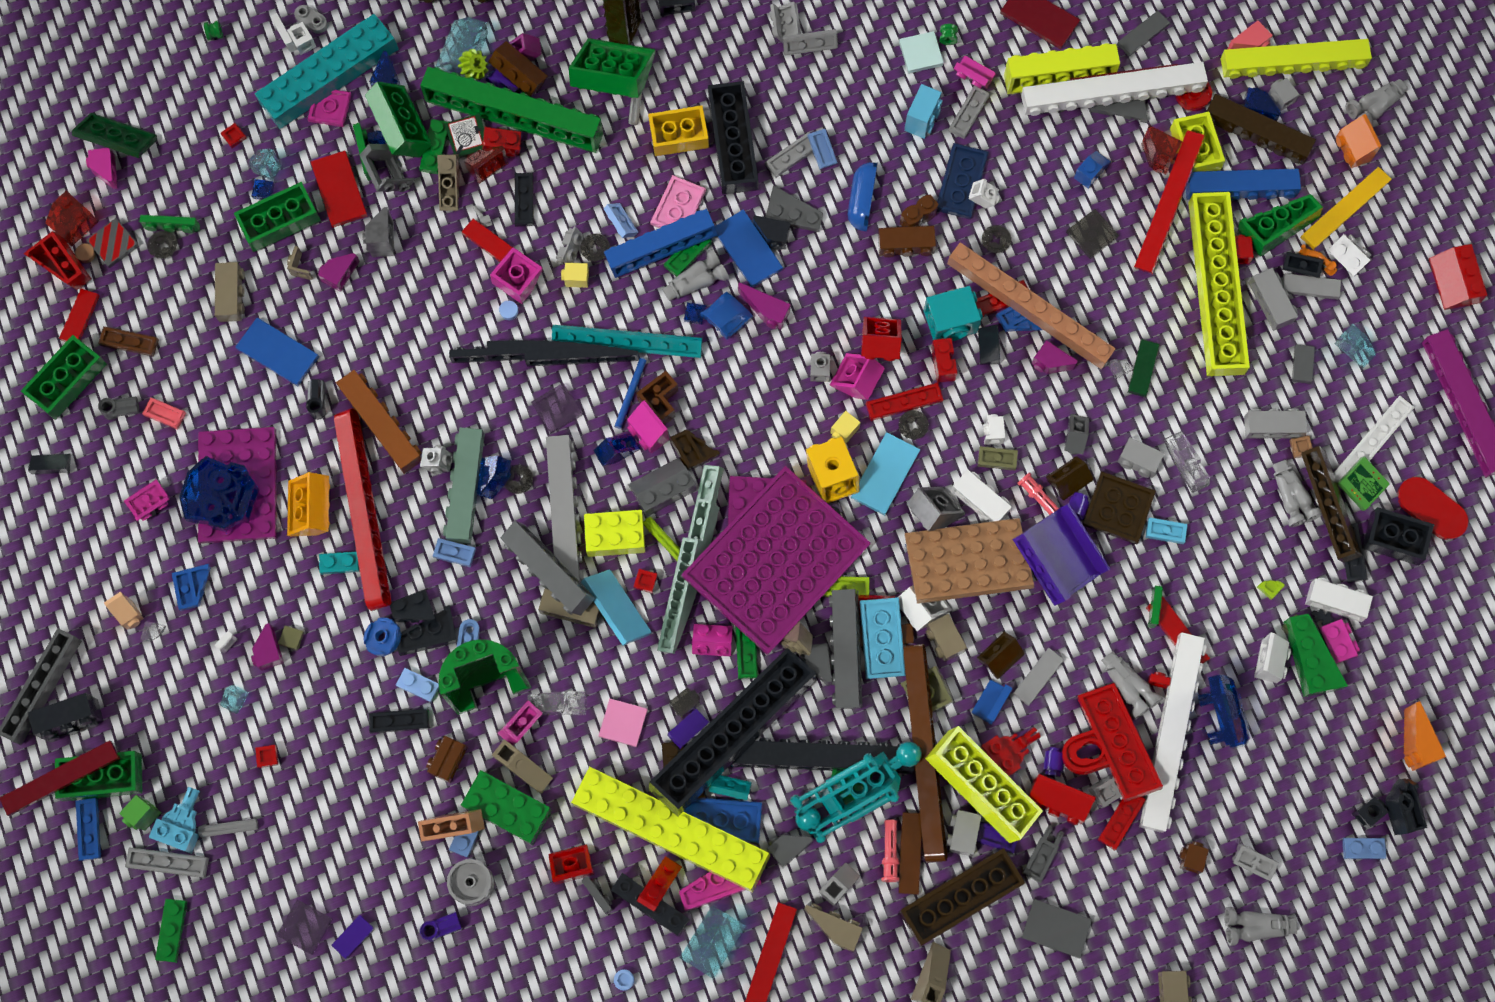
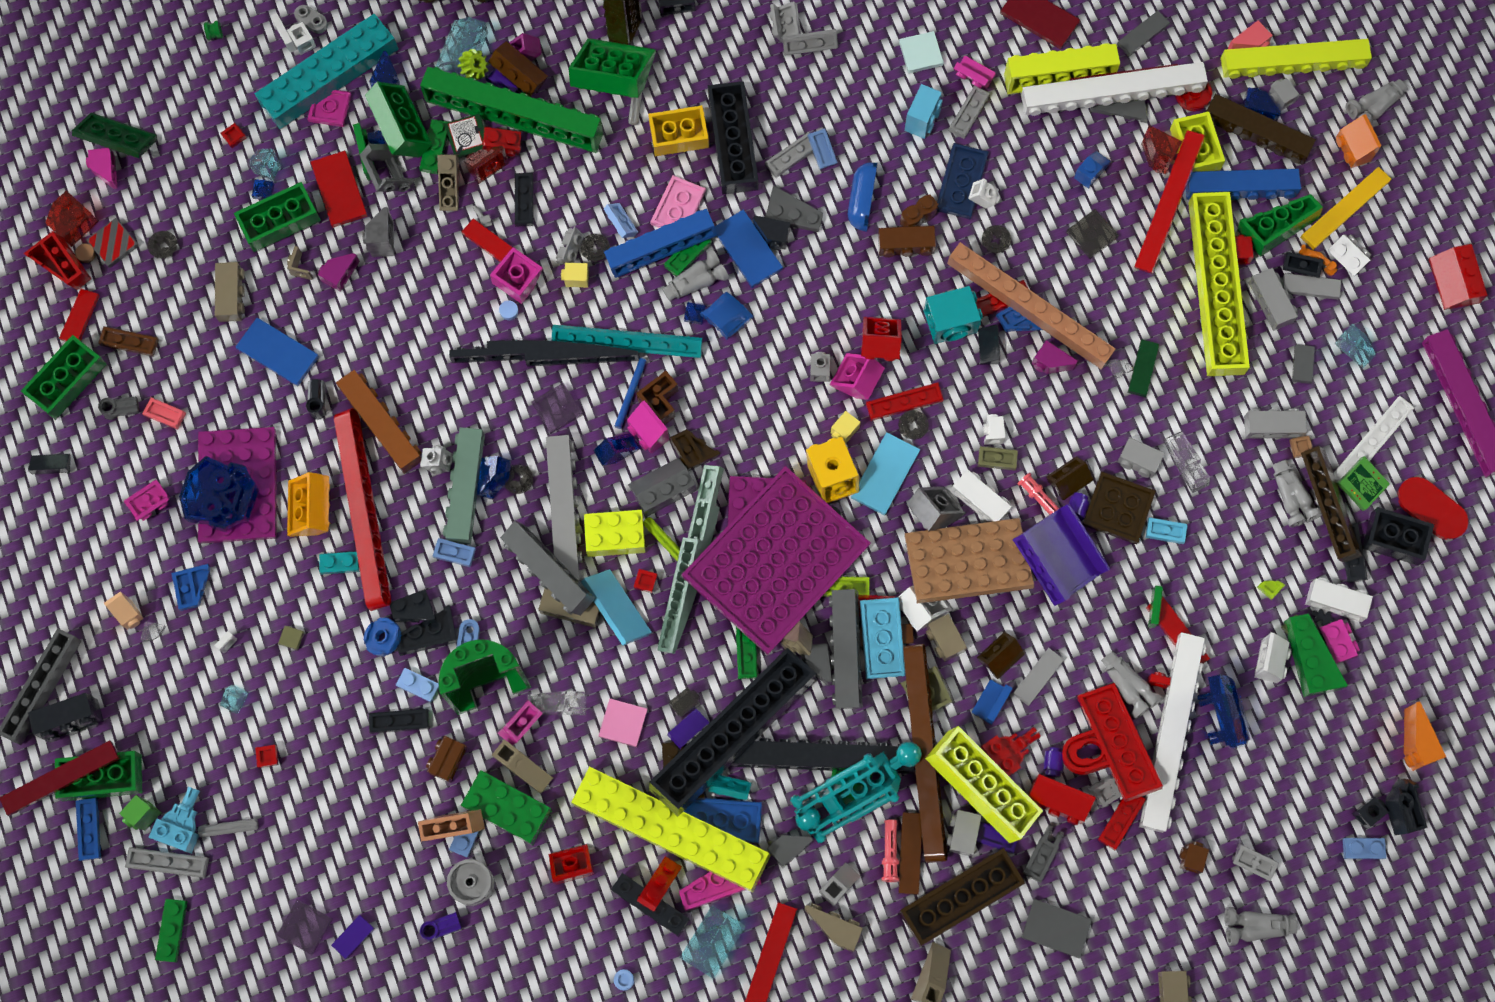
green plate [139,215,200,233] -> none
magenta slope [251,623,284,671] -> none
dark grey plate [582,876,613,915] -> none
dark pink bracket [692,624,733,656] -> none
magenta slope [738,282,791,330] -> none
red brick [931,338,957,383] -> none
green wheel [940,24,958,45] -> none
dark grey slope [1064,414,1089,455] -> none

